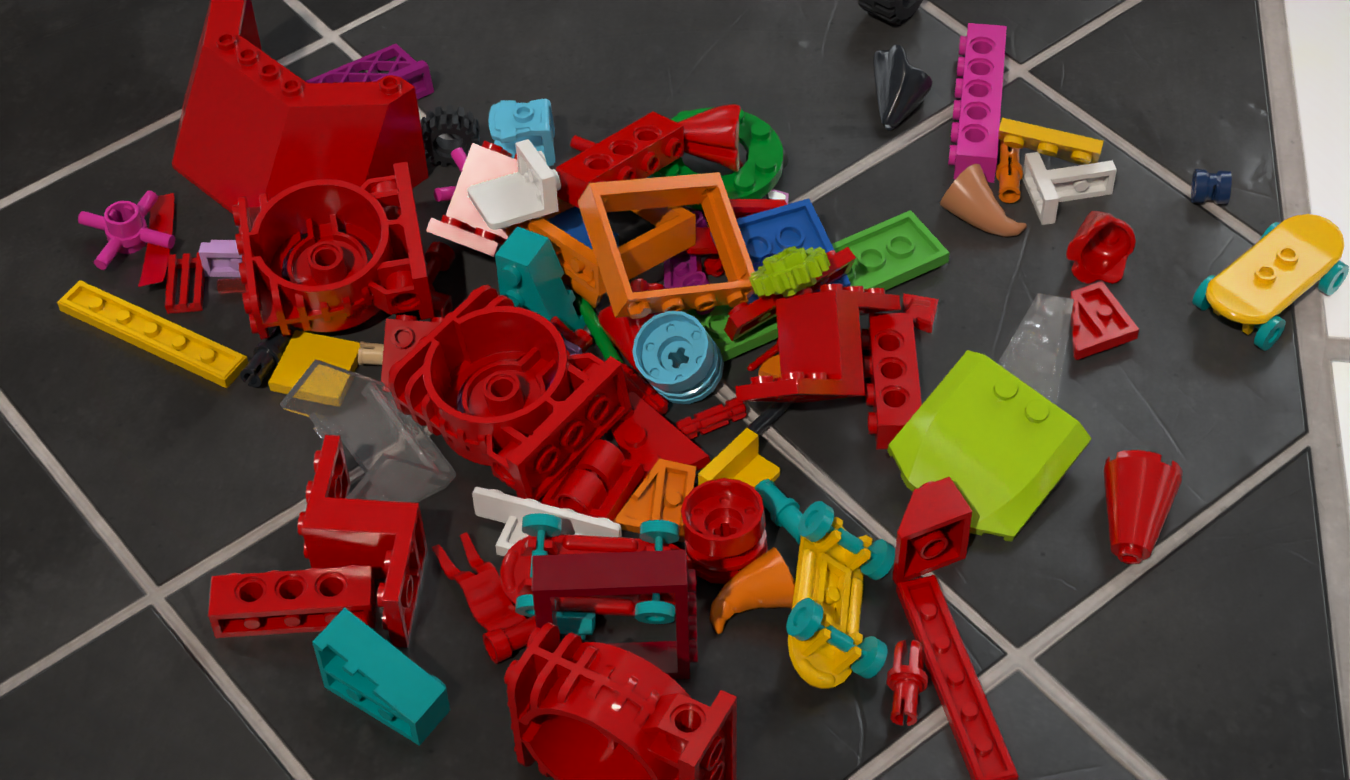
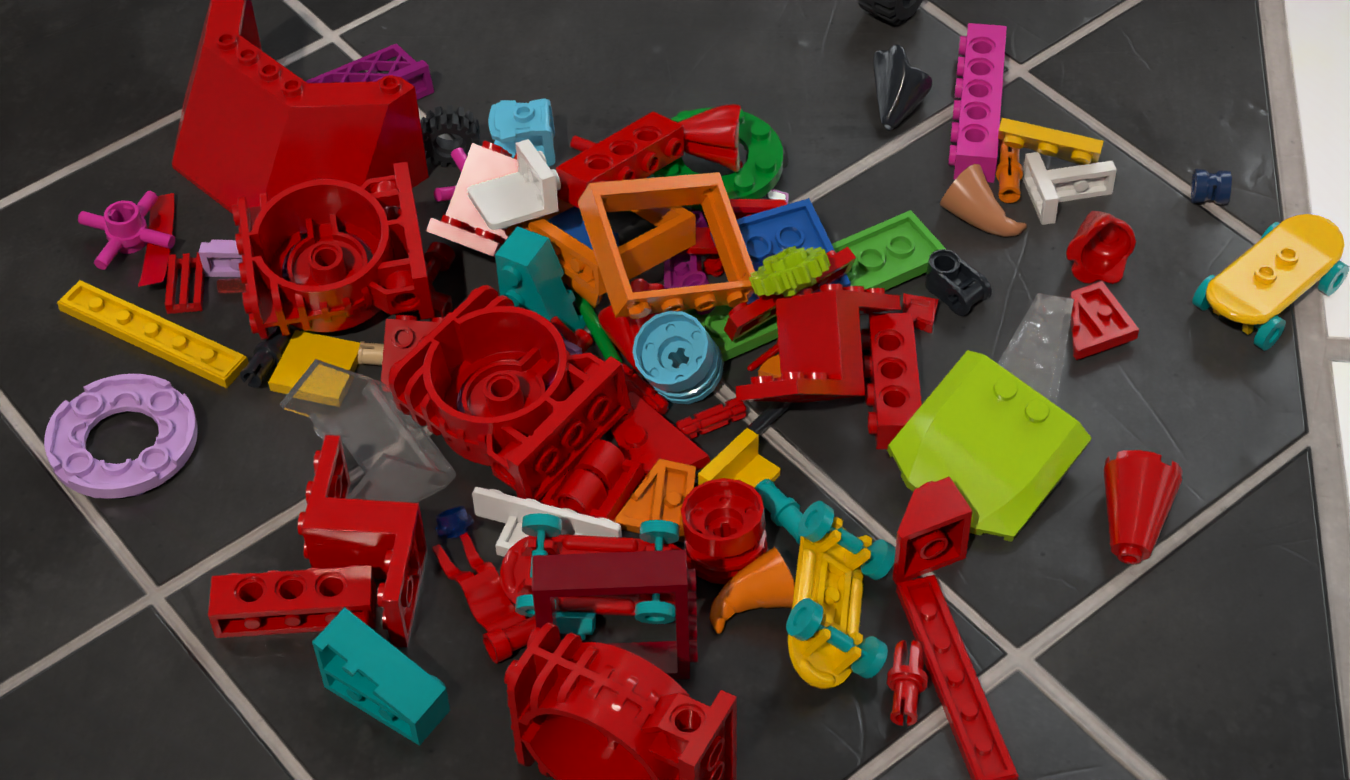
none -> lavender plate [44,374,198,498]
none -> clear blue plate [435,506,474,538]
none -> black piece [925,249,992,316]

